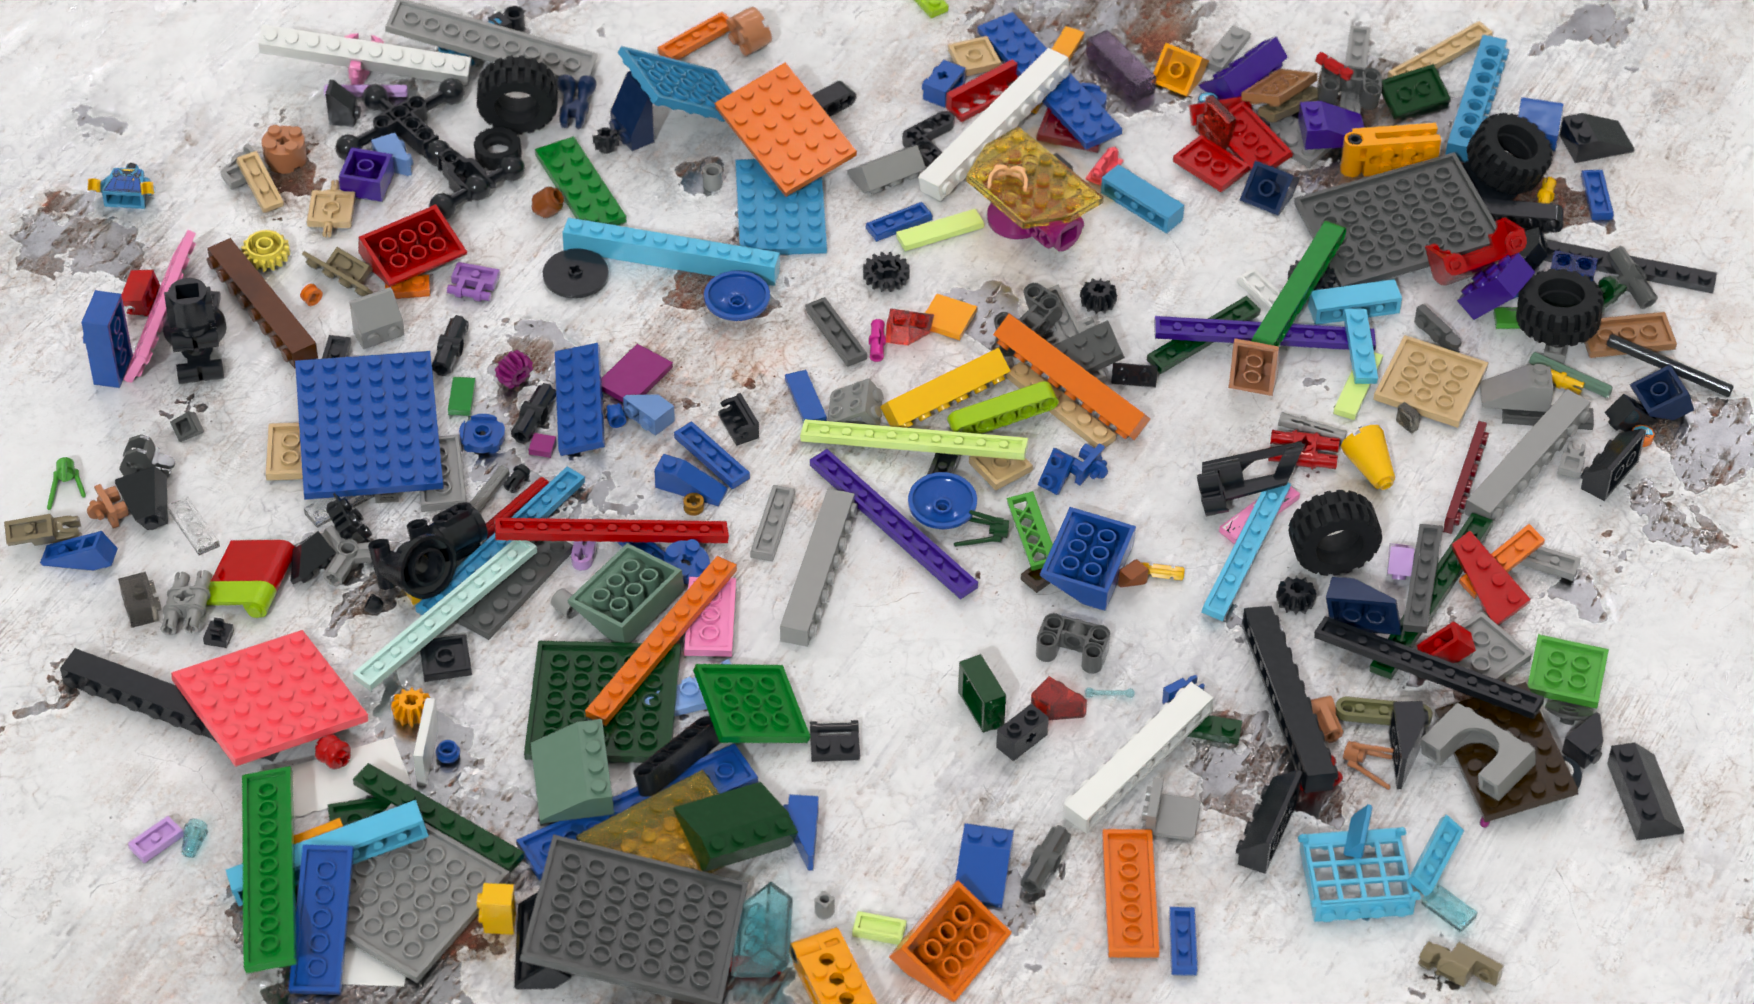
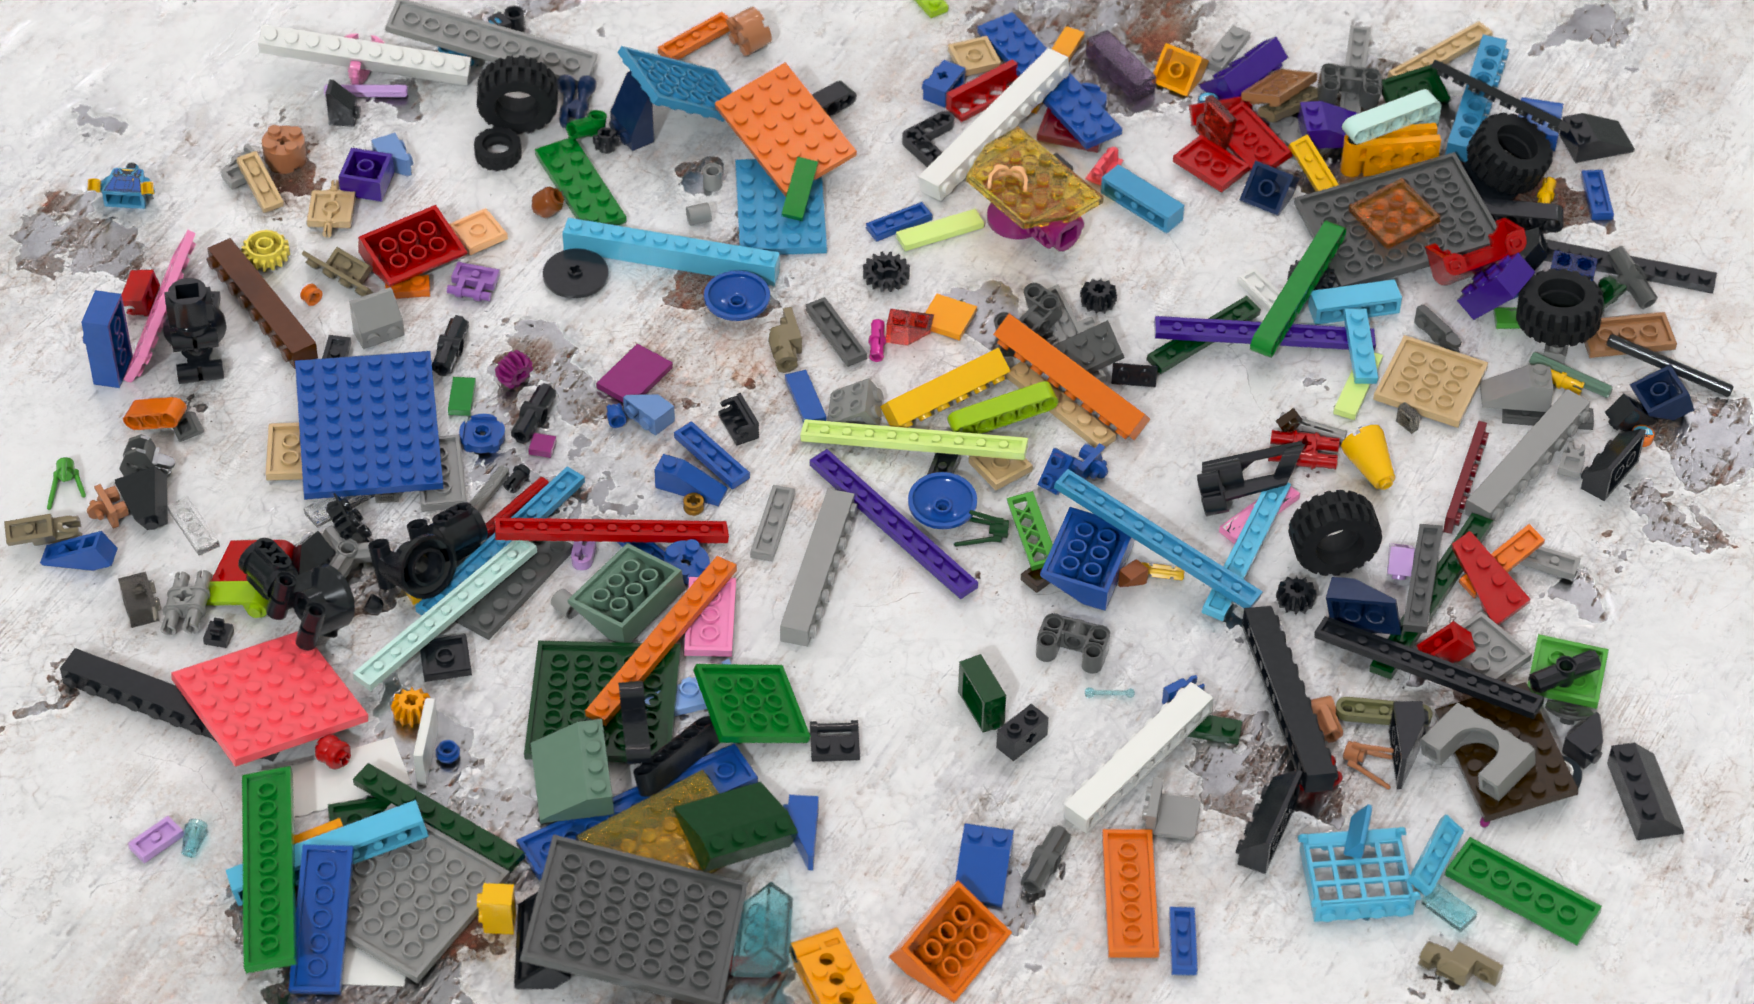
black piece [335,78,525,219] -> none
blue plate [555,342,605,456] -> none
light grey hose [815,891,835,919] -> none
light grey slope [847,145,926,194] -> none
yellowish green tile [852,911,907,945] -> none
clear red slope [1031,676,1087,720] -> none
nougat slope [1228,339,1279,396] -> none
red axle [1315,52,1354,81] -> none
none -> orange beam [123,397,187,430]
none -> black piece [238,538,355,650]
none -> light nougat plate [449,208,508,255]
none -> green piece [566,110,607,140]
none -> black beam [618,680,652,765]
none -> light grey beam [686,202,712,226]
none -> dark tan plate [768,307,802,373]
none -> green tile [781,156,818,221]
none -> dark azure plate [1054,469,1263,608]
none -> dark brown plate [1276,408,1303,432]
none -> yellow plate [1288,134,1339,192]
none -> light aqua beam [1342,89,1441,144]
none -> clear orange plate [1349,178,1441,250]
none -> black plate [1431,59,1572,133]
none -> green plate [1445,837,1602,946]
none -> black piece [1528,650,1601,694]

